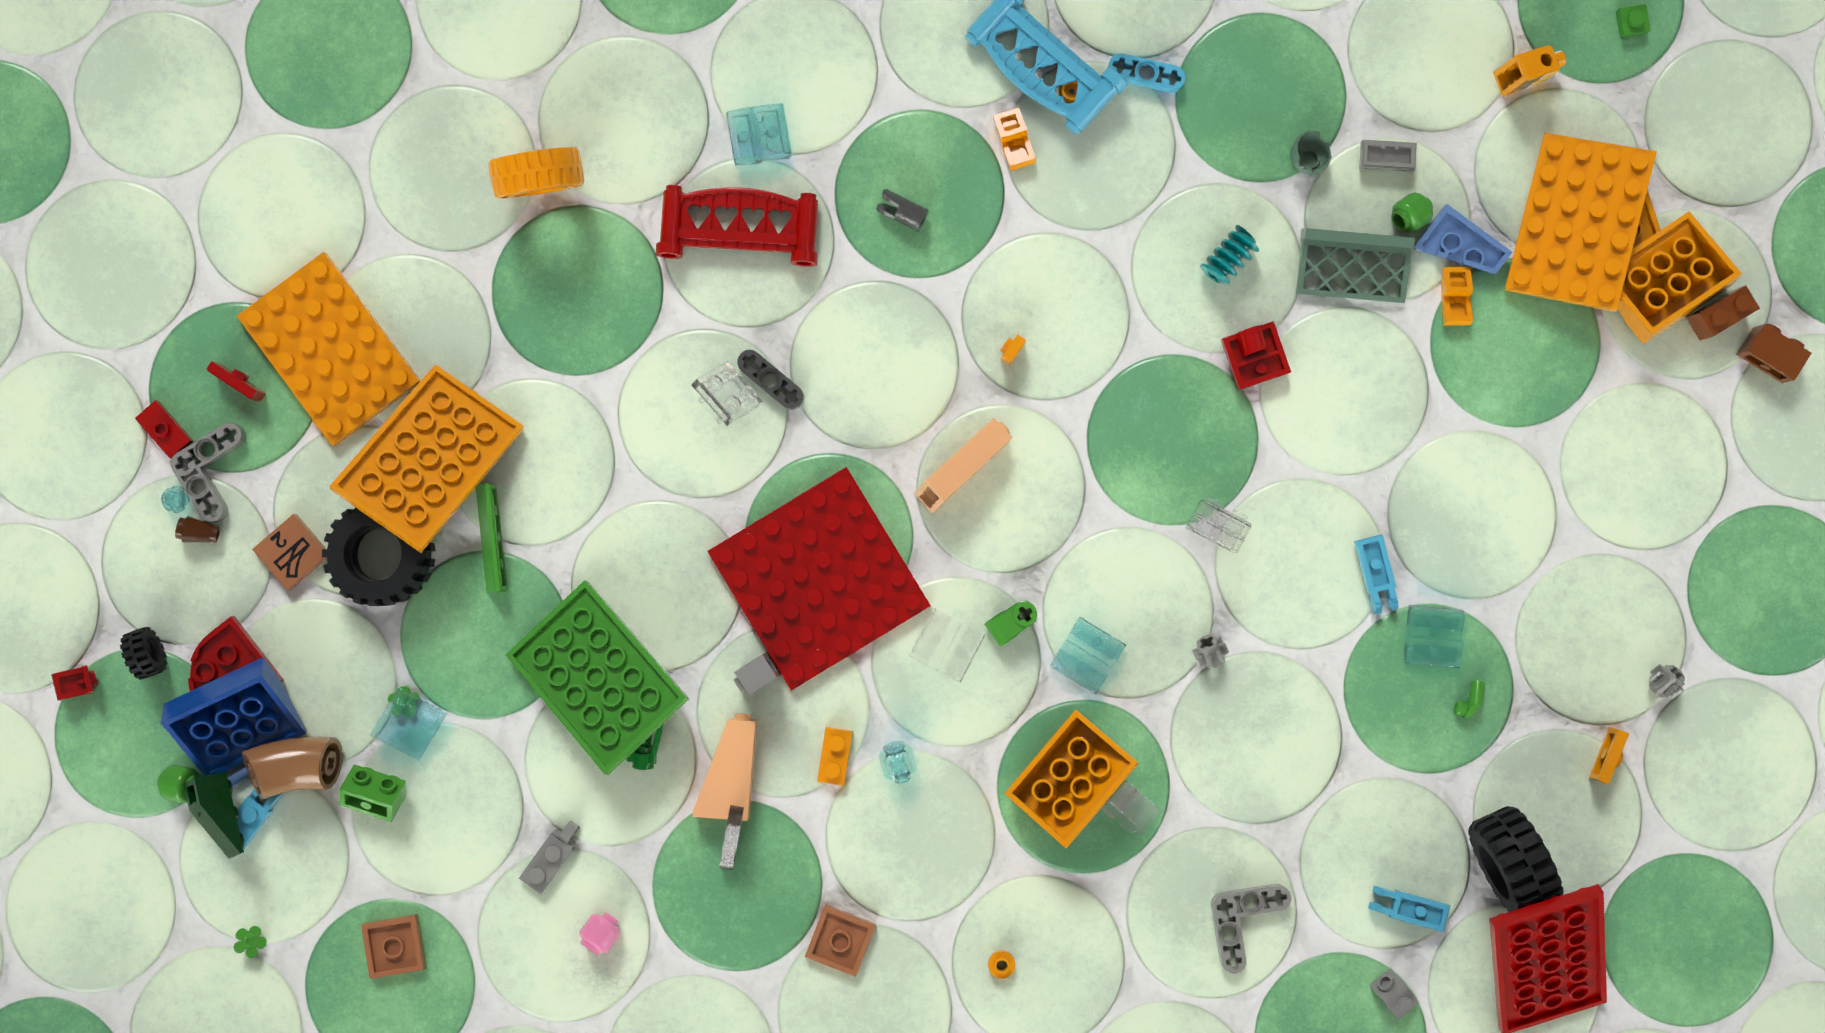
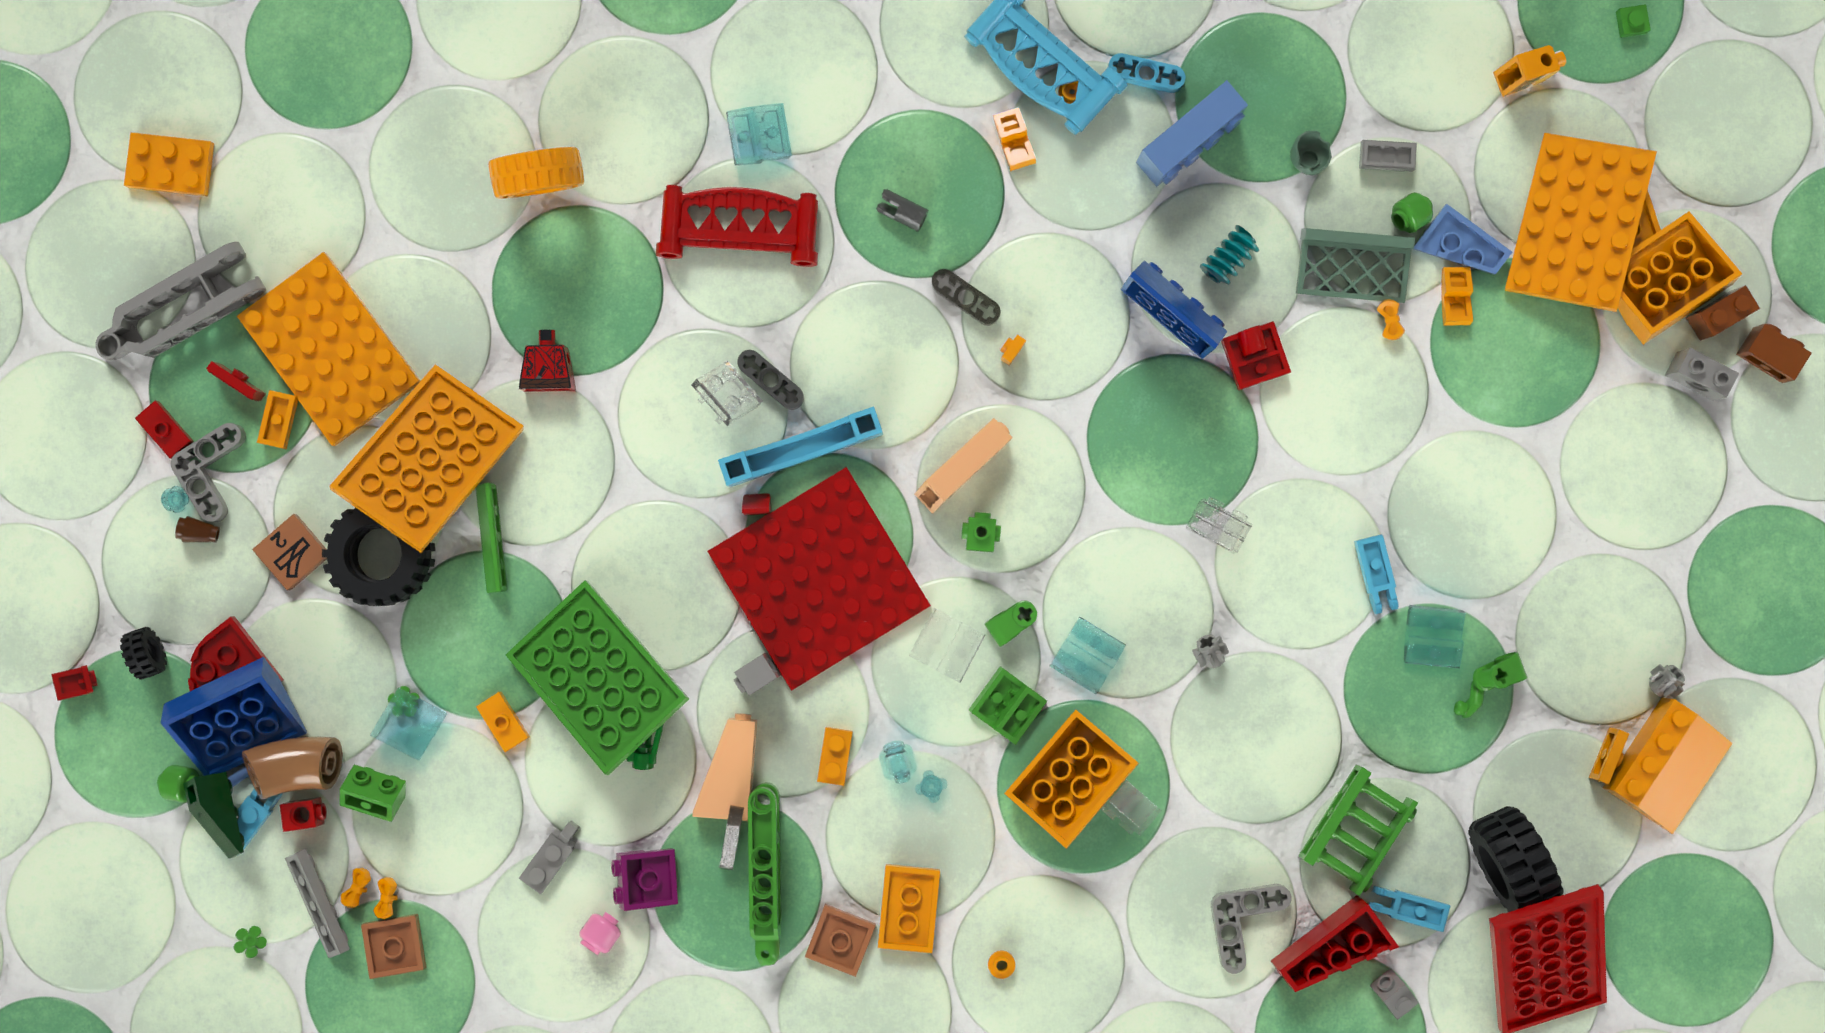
none -> light grey piece [96,242,266,360]
none -> light orange plate [124,132,214,196]
none -> light orange plate [257,390,298,449]
none -> red brick [280,797,327,832]
none -> light grey plate [285,849,350,958]
none -> light orange piece [341,868,371,908]
none -> light orange piece [373,877,398,919]
none -> light orange plate [476,691,530,752]
none -> torso [519,330,576,392]
none -> magenta plate [611,848,678,911]
none -> medium azure arch [718,406,883,487]
none -> red slope [742,493,771,515]
none -> bright green piece [748,782,782,966]
none -> light orange plate [878,864,940,953]
none -> clear light blue plate [915,770,947,803]
none -> clear smoke beam [932,269,1001,326]
none -> bright green brick [961,512,1001,553]
none -> bright green slope [969,666,1047,745]
none -> blue slope [1121,260,1227,359]
none -> medium blue brick [1136,80,1248,187]
none -> red wedge [1271,895,1399,992]
none -> bright green fence [1298,765,1418,896]
none -> light orange piece [1377,299,1405,340]
none -> bright green piece [1473,652,1528,691]
none -> light orange slope [1603,697,1732,834]
none -> light grey brick [1665,348,1739,401]

